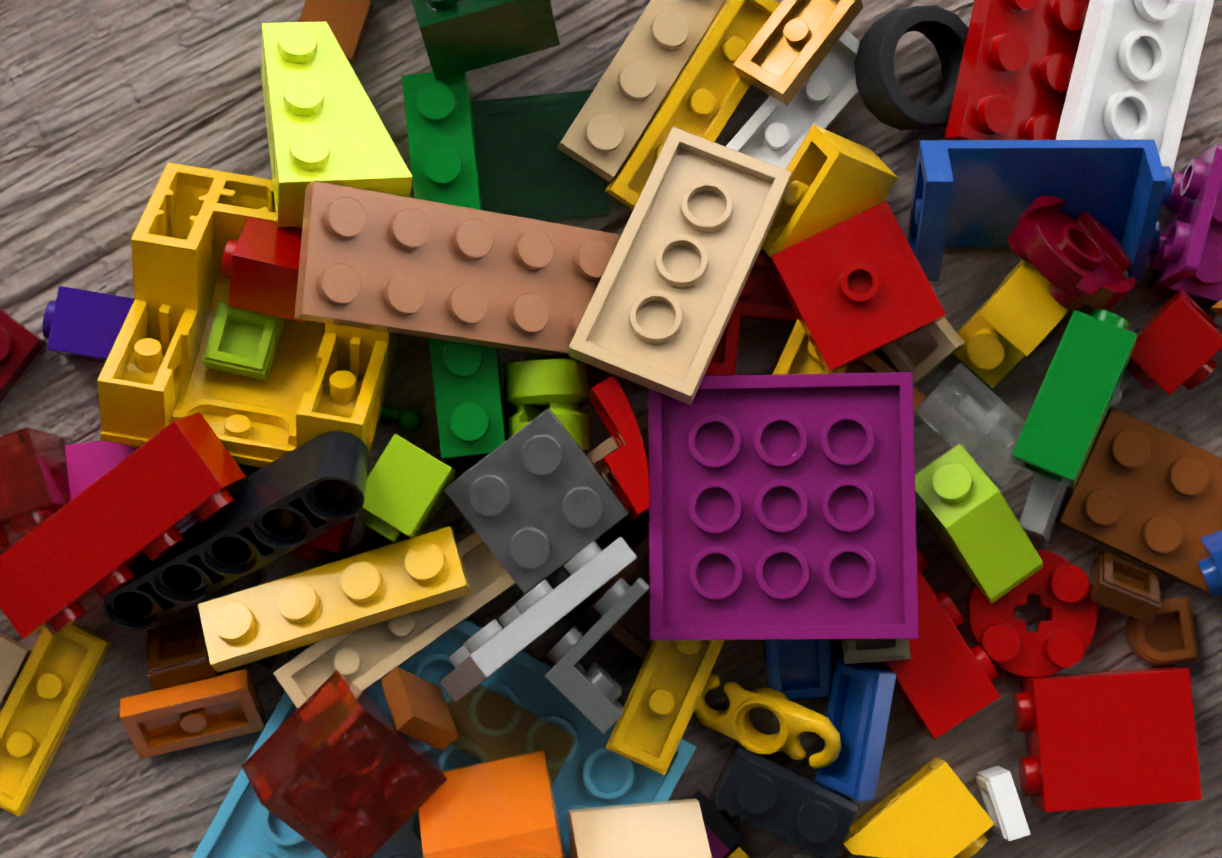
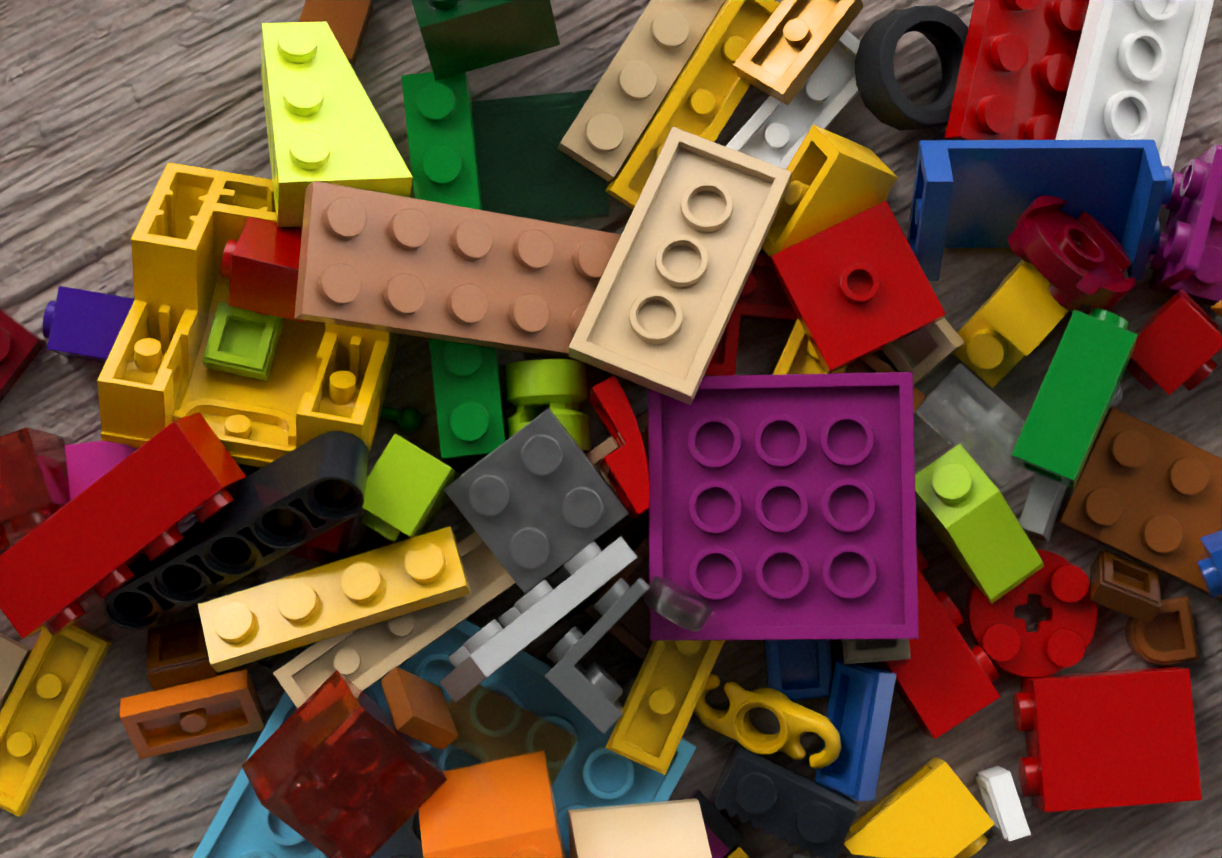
none -> clear smoke tile [643,575,713,632]

